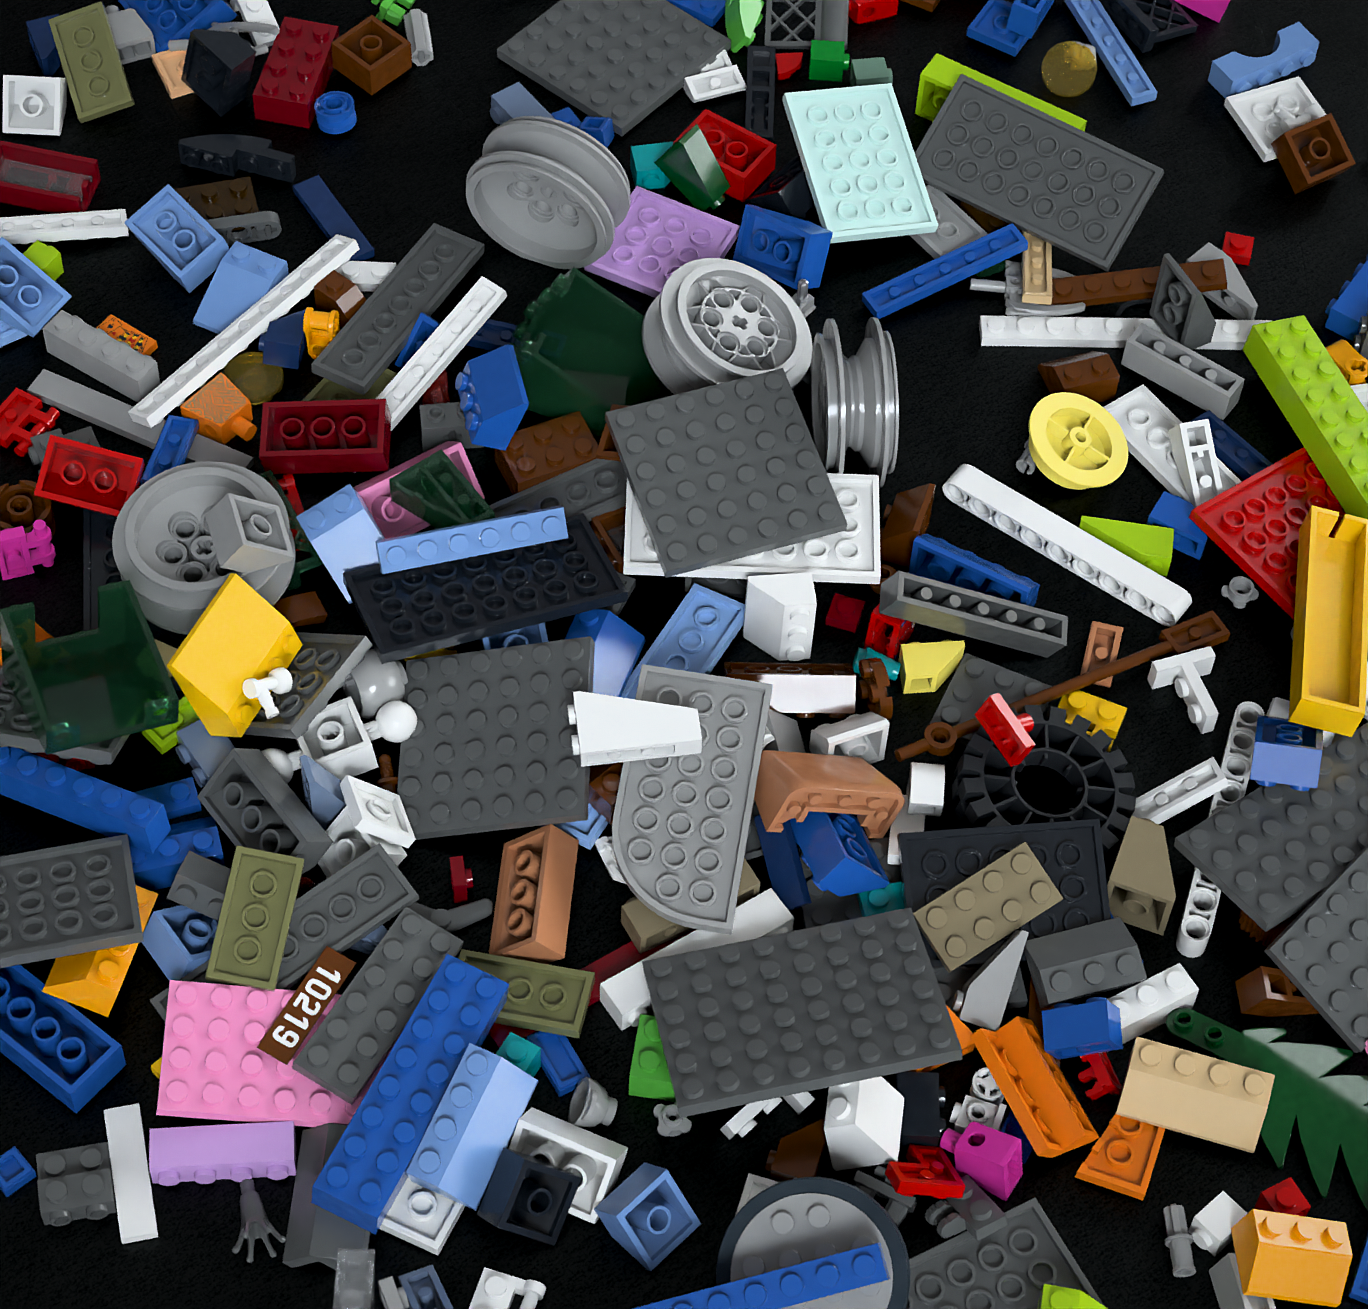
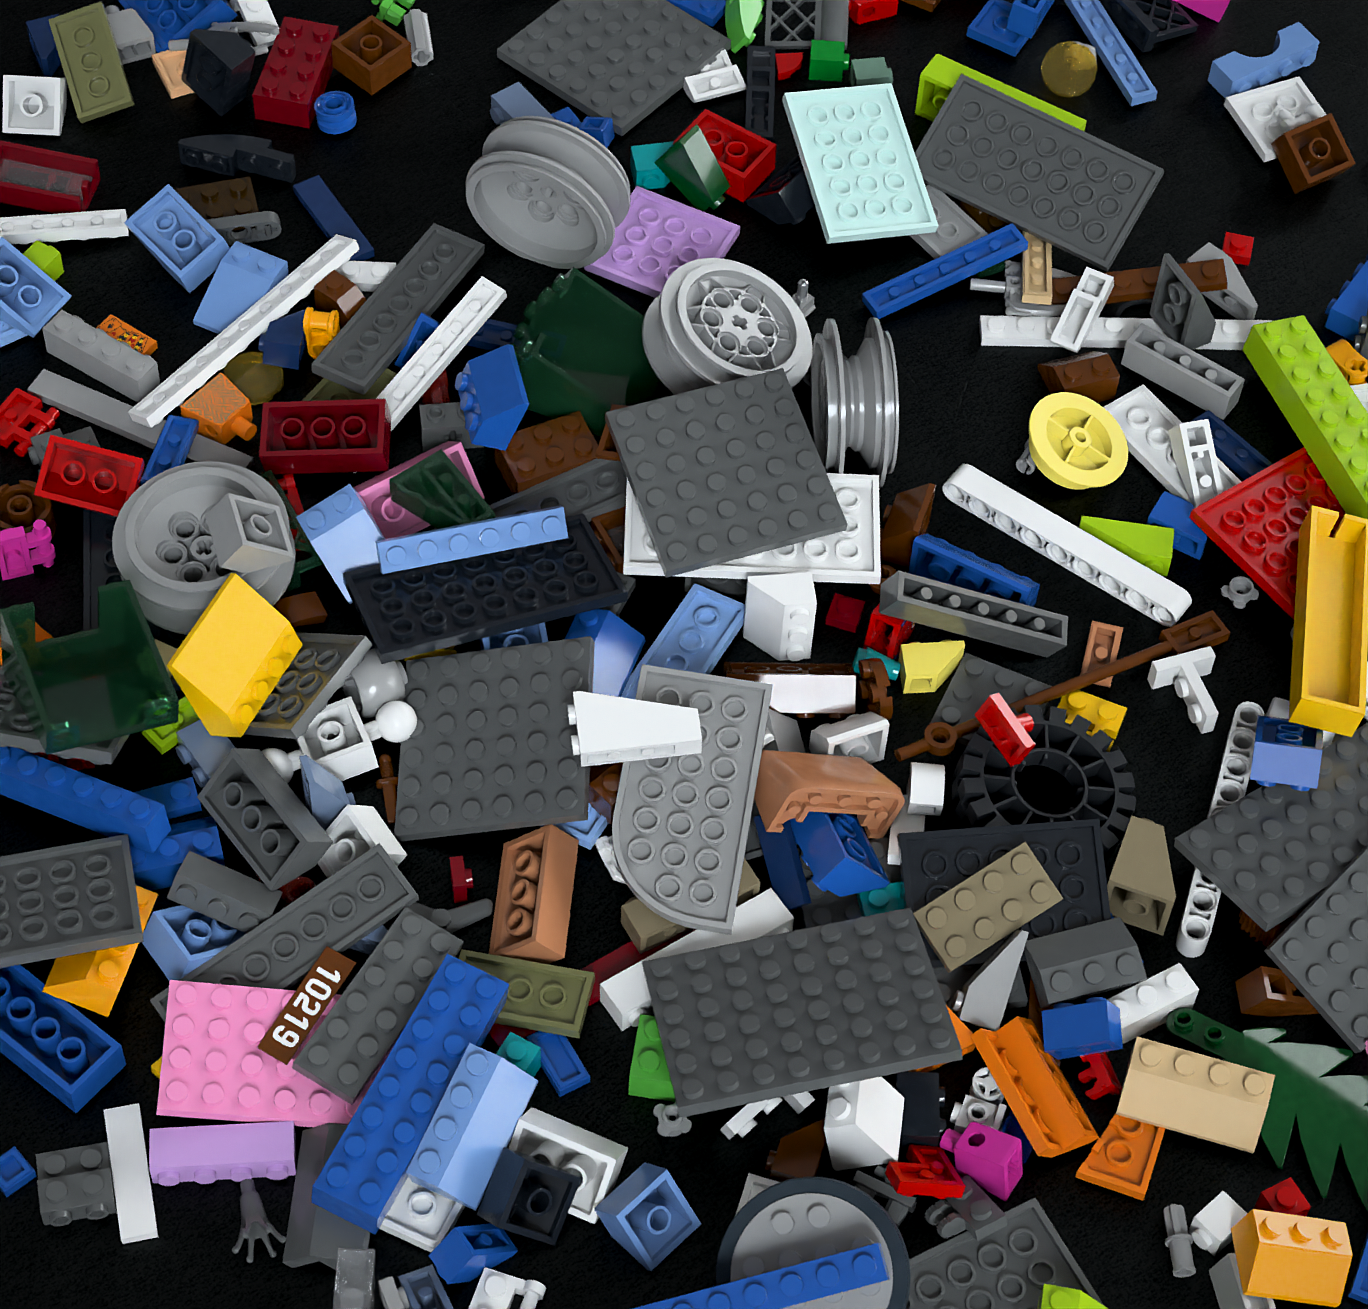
olive plate [205,846,305,992] -> none
white piece [242,667,293,719] -> none
white plate [339,775,416,848] -> none
light grey piece [568,1077,617,1128] -> none
blue slope [733,204,833,290] -> none
white plate [1132,757,1230,824] -> none
none -> blue slope [429,1223,518,1284]
none -> white slope [1050,267,1114,353]

